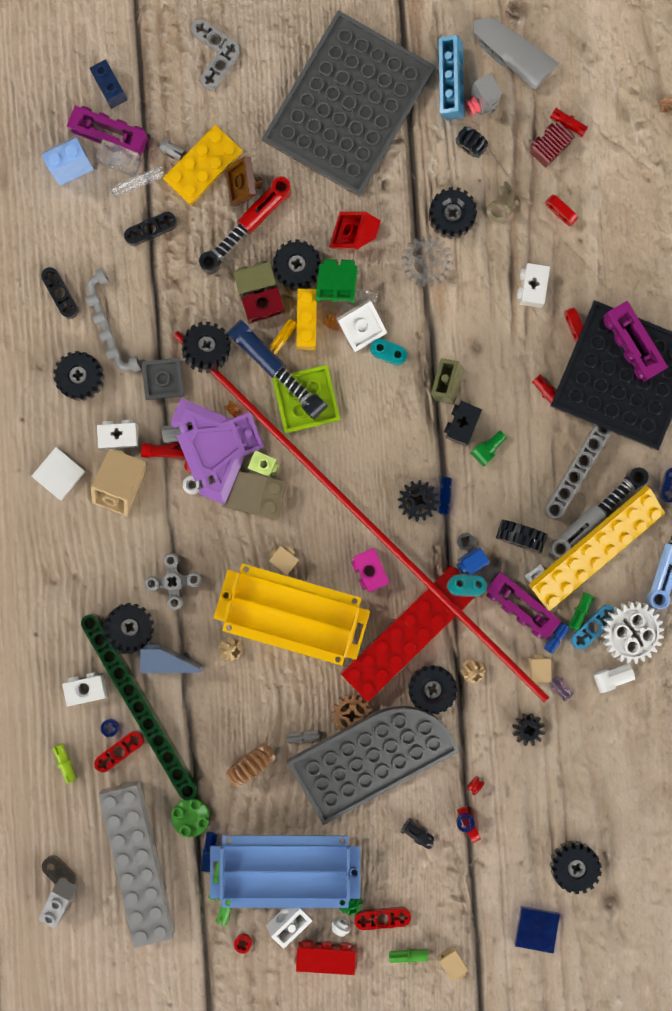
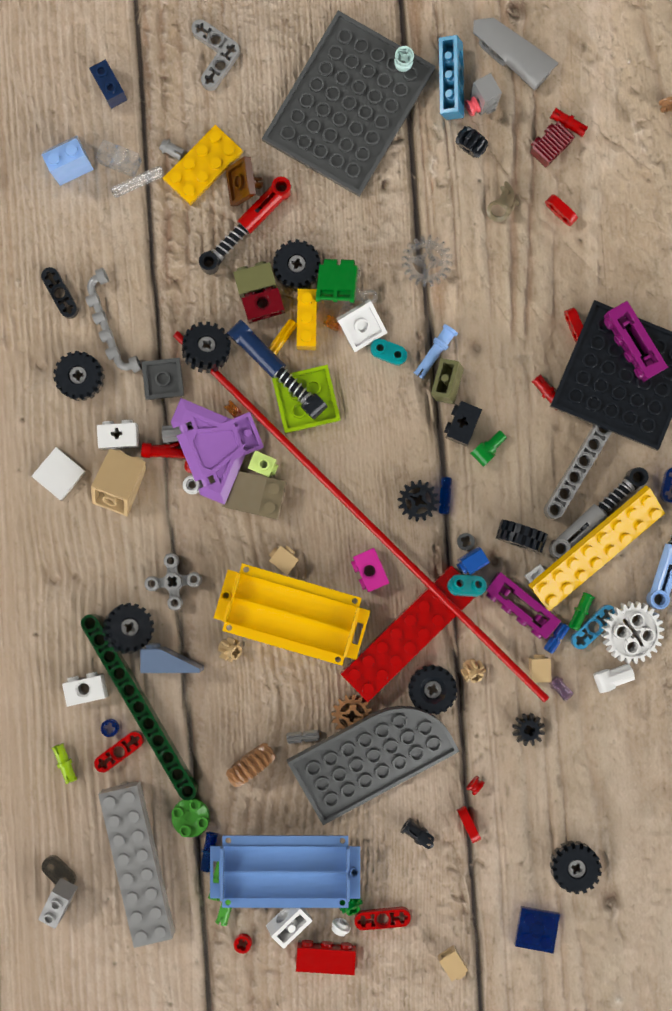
magenta brick [67,105,148,159] -> none
black beam [124,212,177,246] -> none
red slope [329,211,381,250] -> none
bright green axle [389,948,428,964] -> none
black bush [428,187,477,239] -> none
clear blue bush [456,813,475,832] -> none
white brick [517,263,550,308] -> none
none -> light aqua wheel [394,46,414,72]
none -> light blue pin [413,324,458,380]

